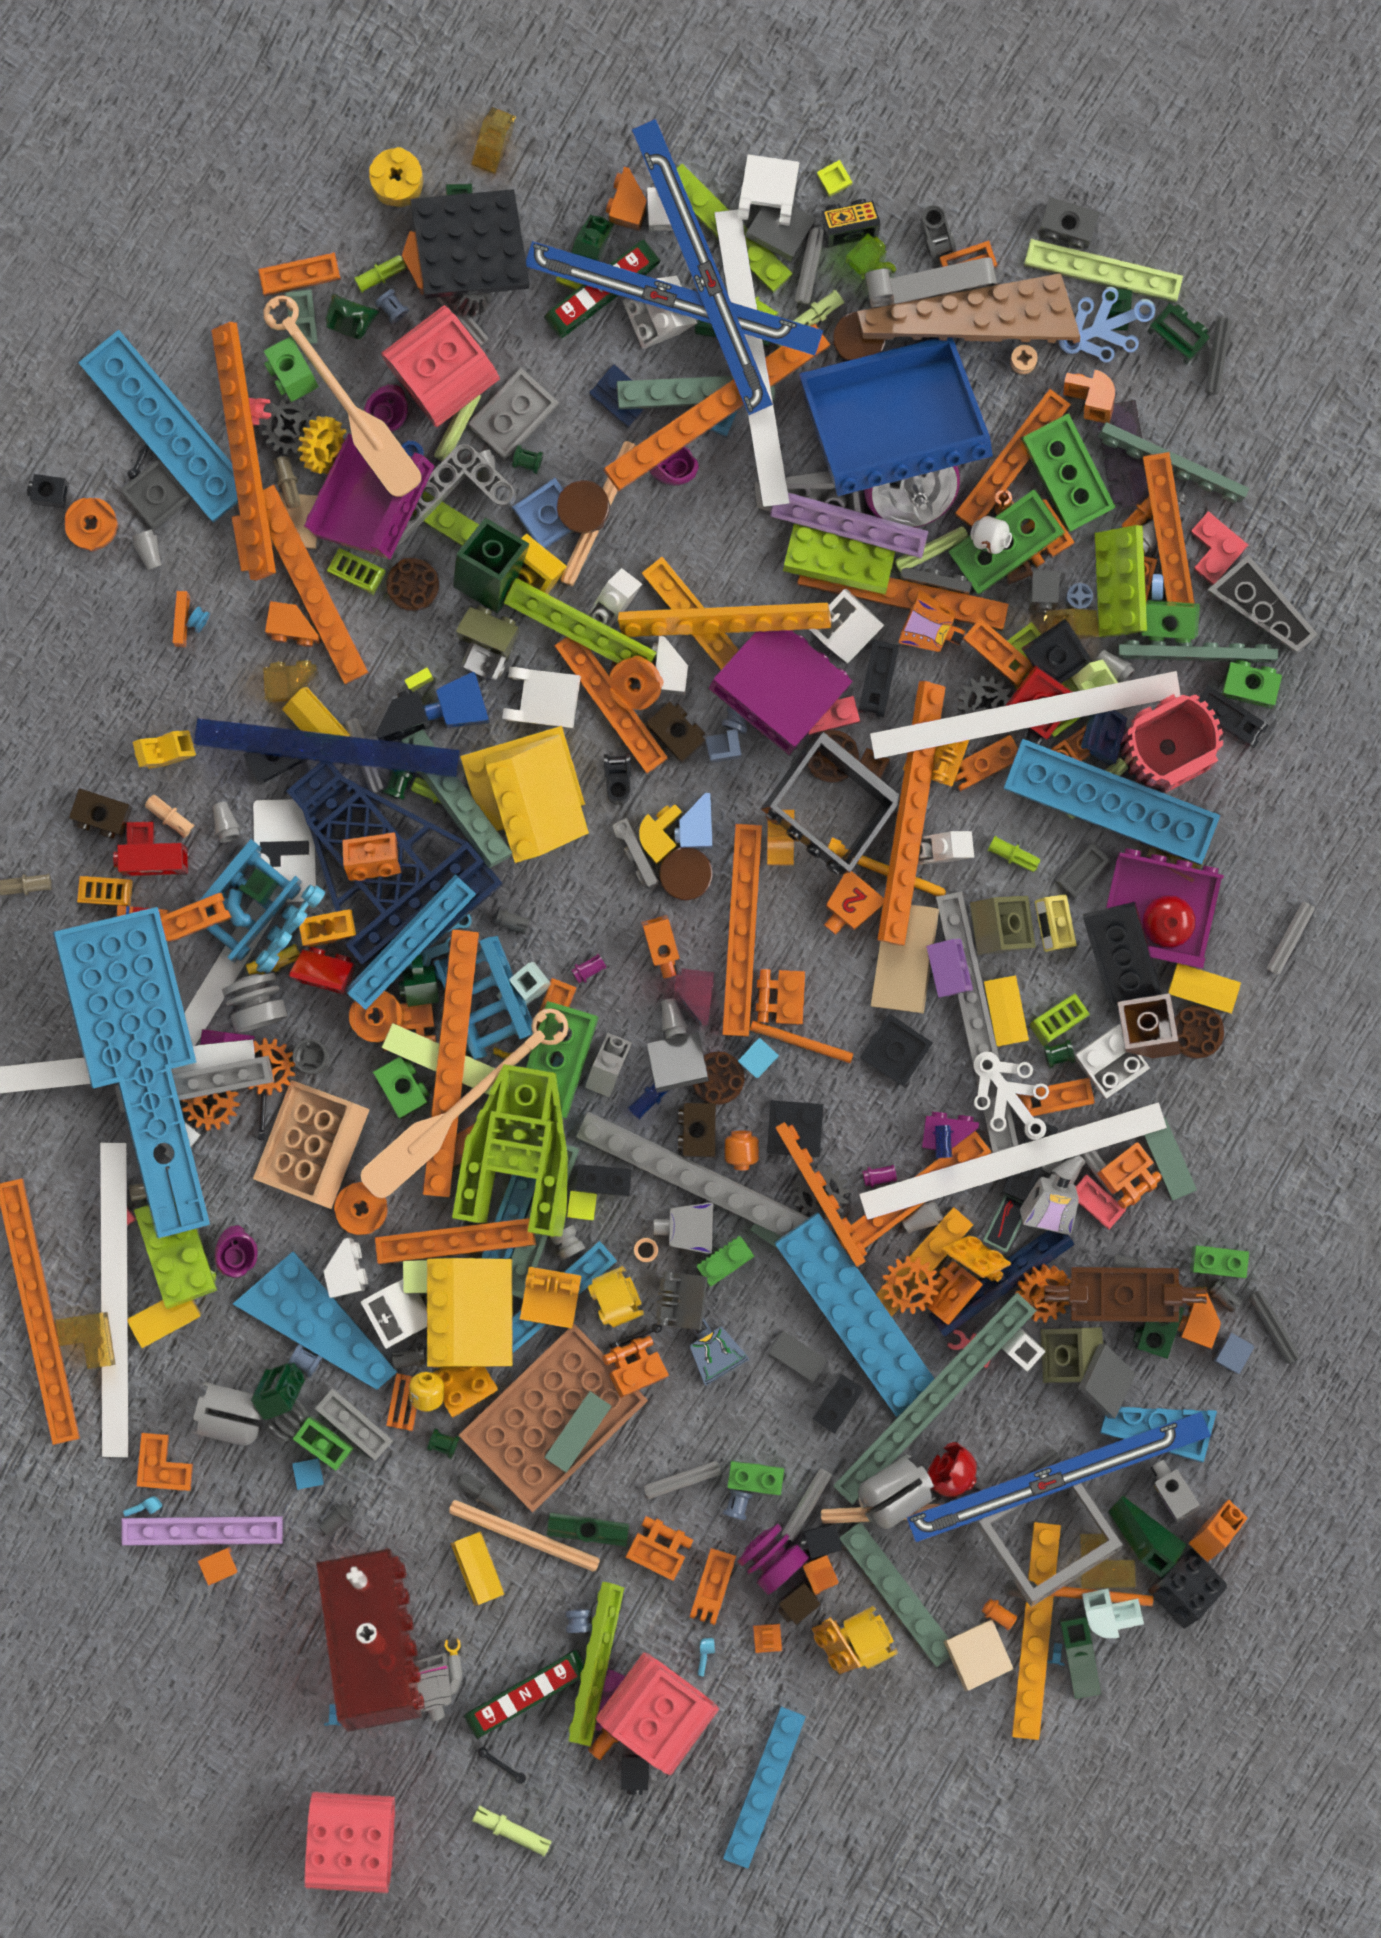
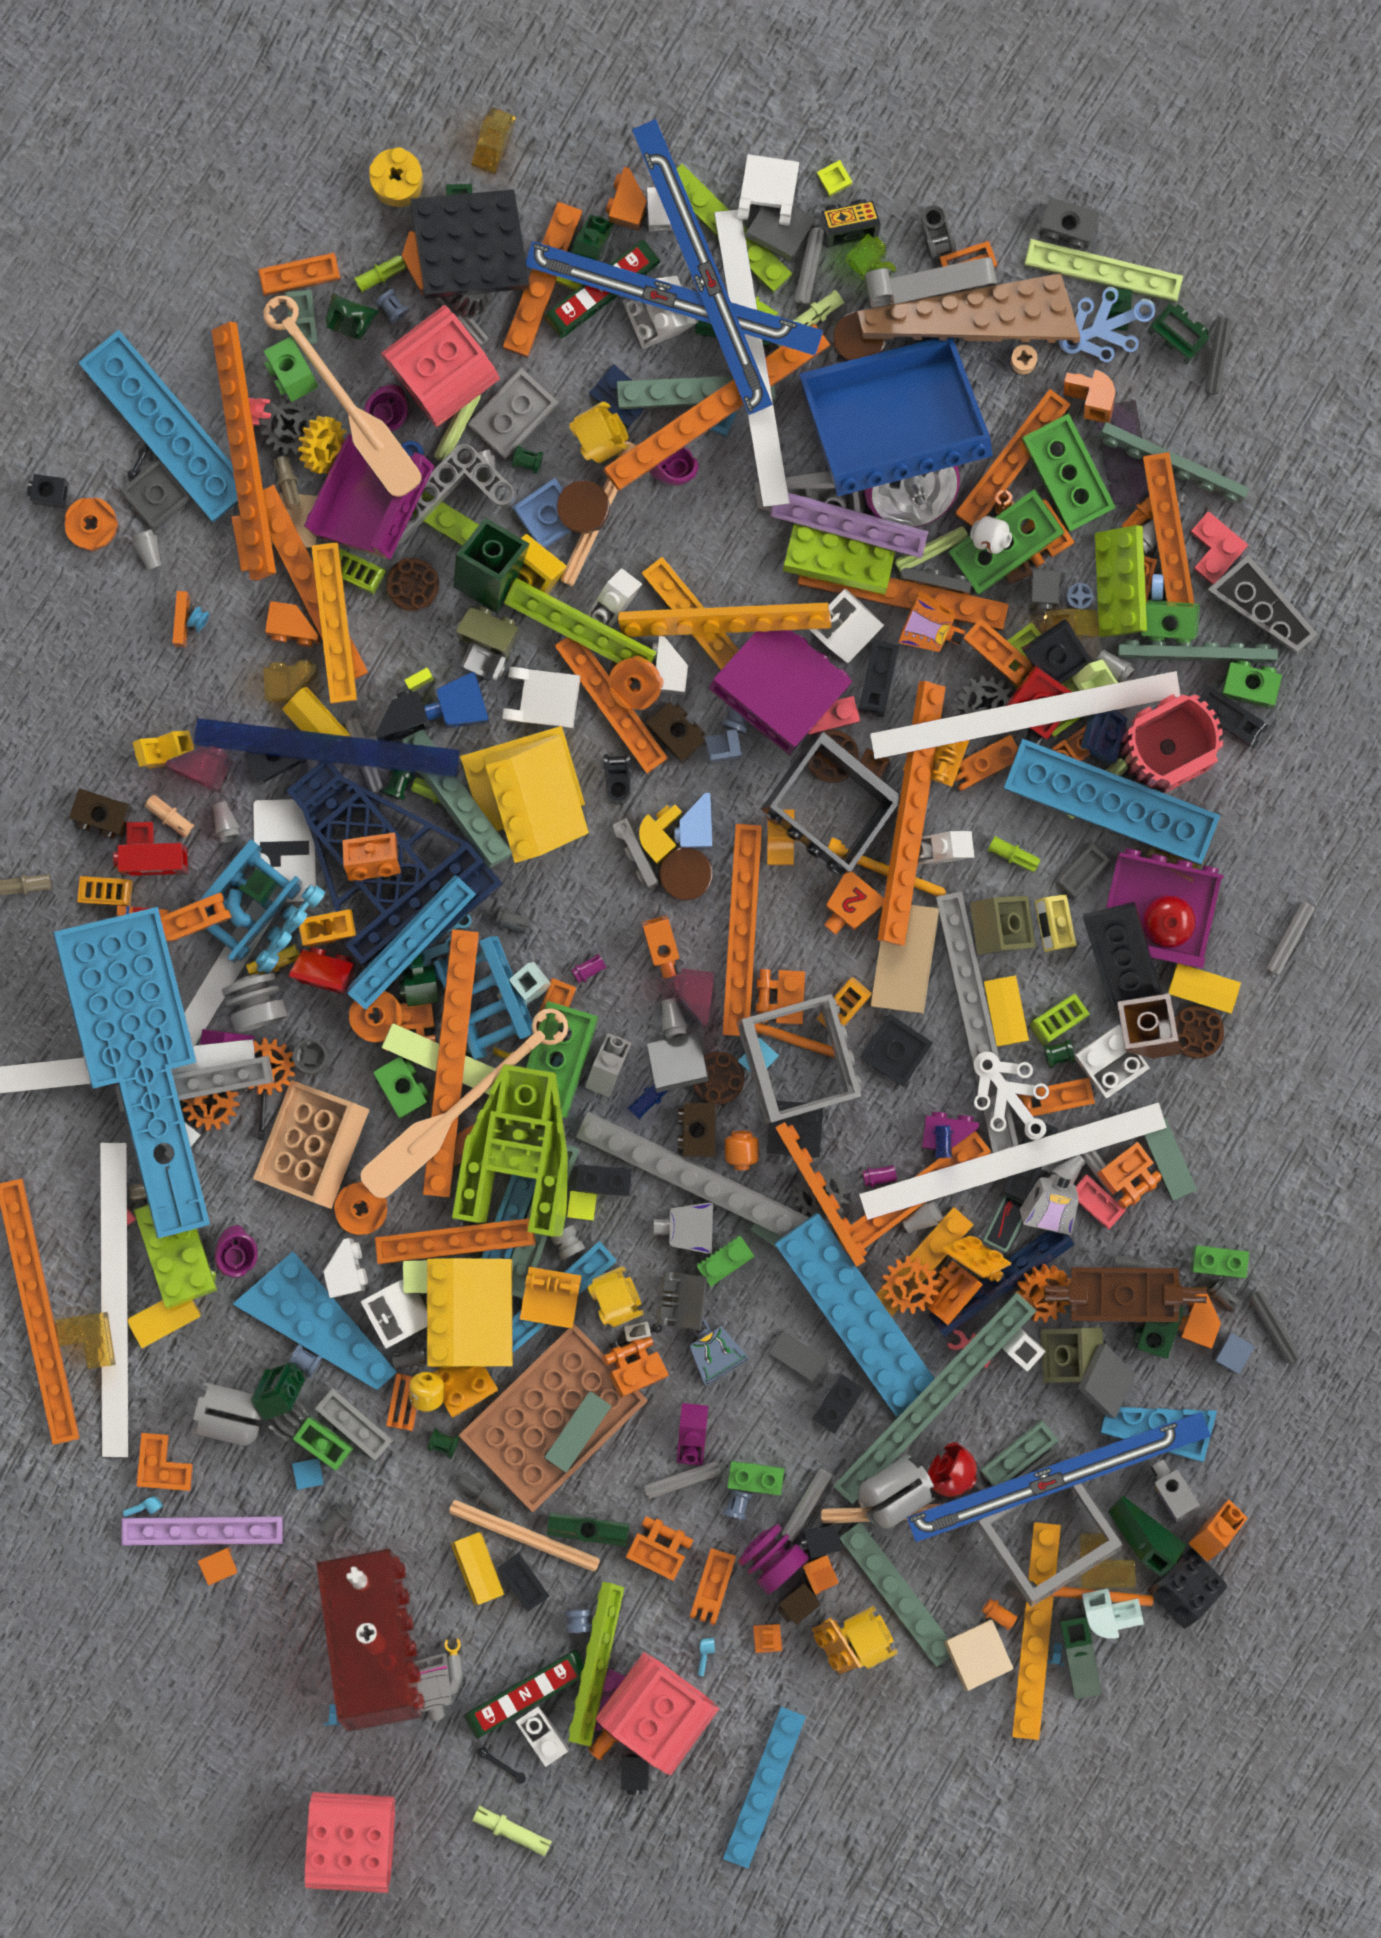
light nougat beam [634,1238,658,1262] -> none
medium lavender hinge [926,939,973,998] -> none
none -> clear pink slope [165,746,232,792]
none -> light orange plate [311,542,358,704]
none -> black plate [497,1552,550,1612]
none -> orange plate [503,202,583,358]
none -> white slope [516,1707,569,1767]
none -> yellow brick [569,402,629,463]
none -> white sticker [624,1322,651,1341]
none -> magenta slope [676,1403,708,1465]
none -> light grey window [736,994,861,1124]
none -> light orange slope [816,977,872,1028]
none -> sand green tile [980,1420,1059,1487]

